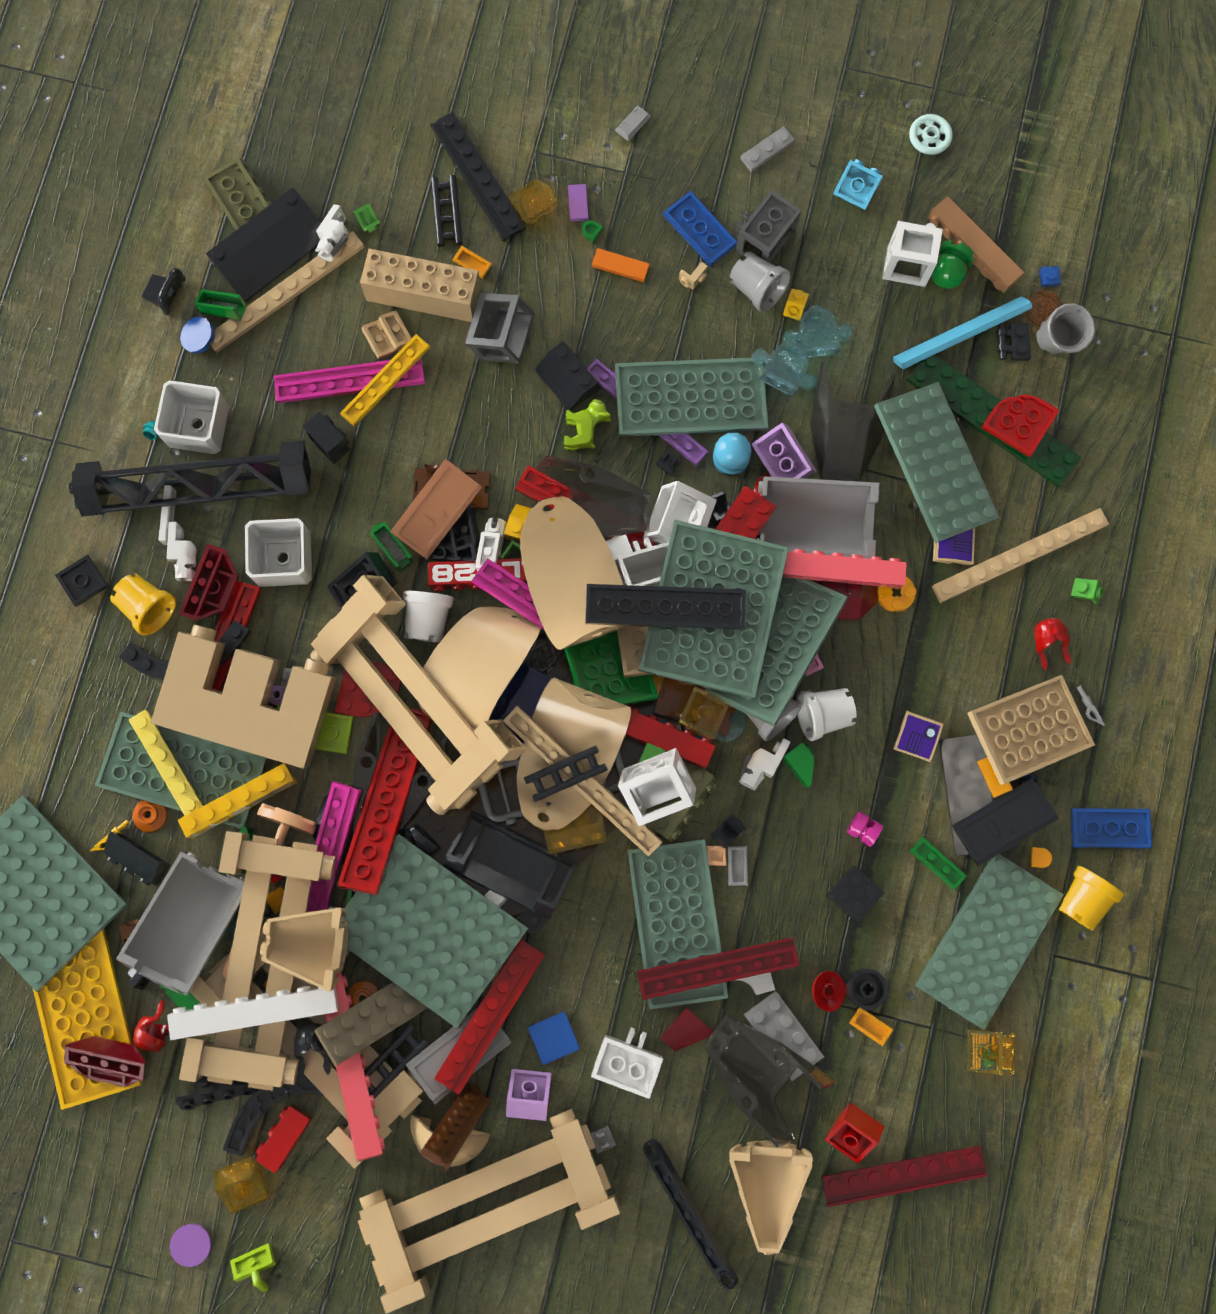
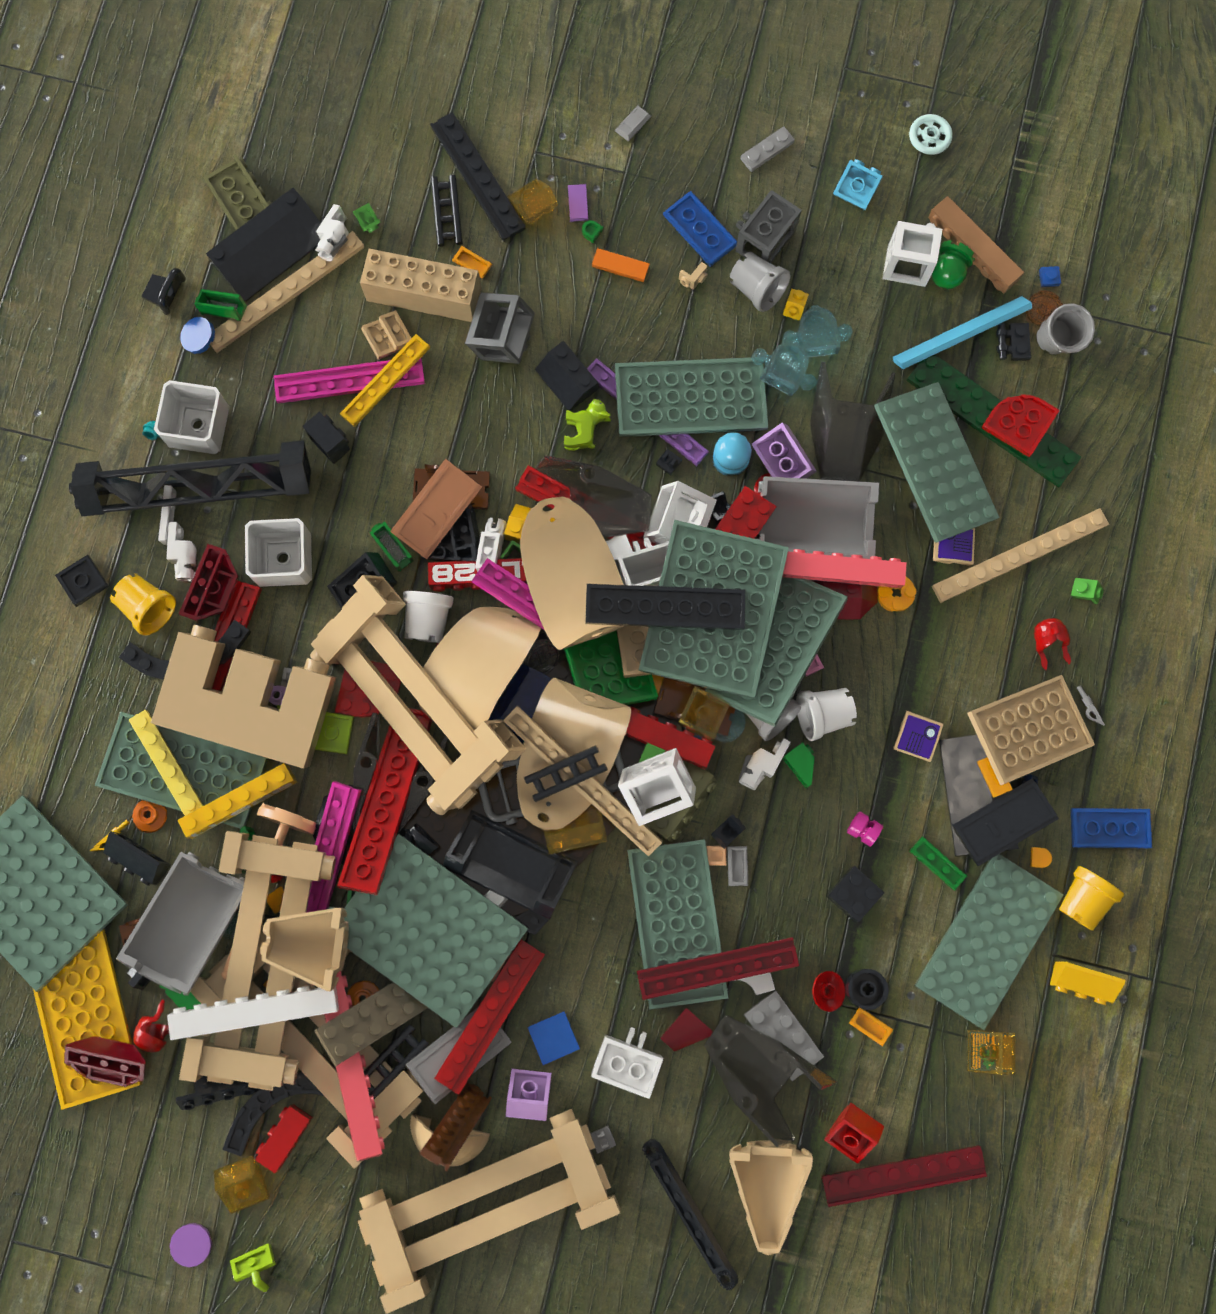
black hair [294,1023,331,1077] -> none
none -> yellow slope [1050,962,1126,1005]

